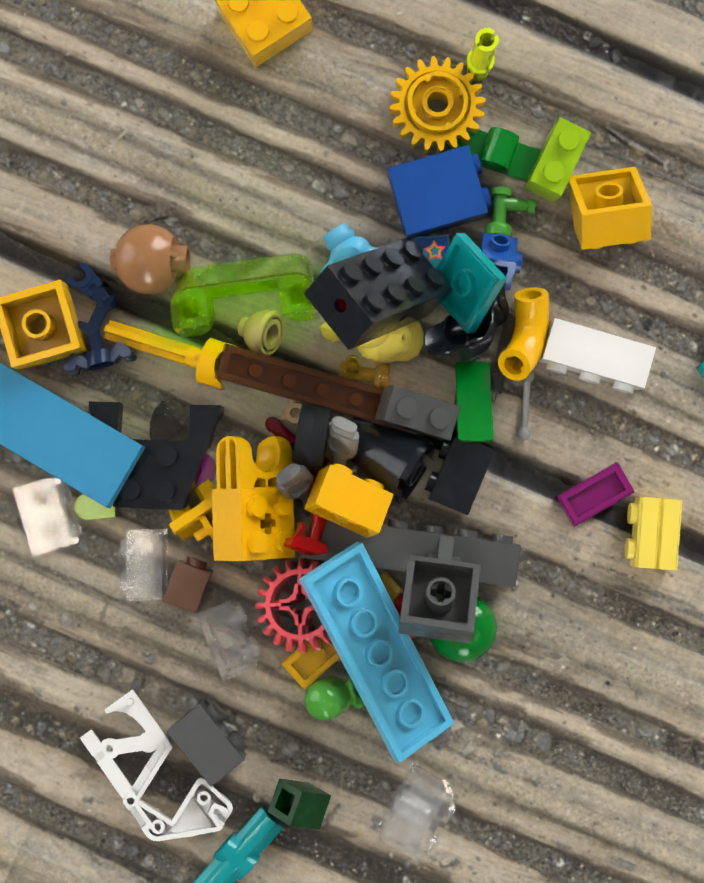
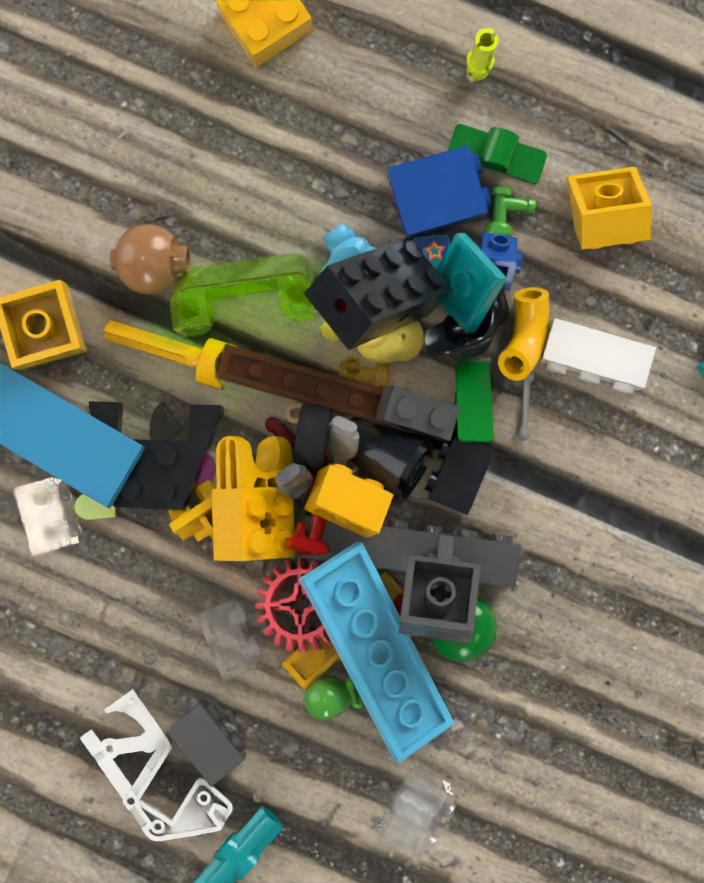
dark blue piece [63,263,137,376] -> none
clear brick [120,528,167,601] -> none
reddish brown brick [163,556,213,613] -> none
tan brick [238,309,284,356] -> none
dark green brick [268,778,331,829] -> none
yellow gear [389,56,486,154] -> none
lime brick [523,117,592,203] -> none
magenta tile [556,462,635,527] -> none
light yellow brick [625,496,682,571] -> none

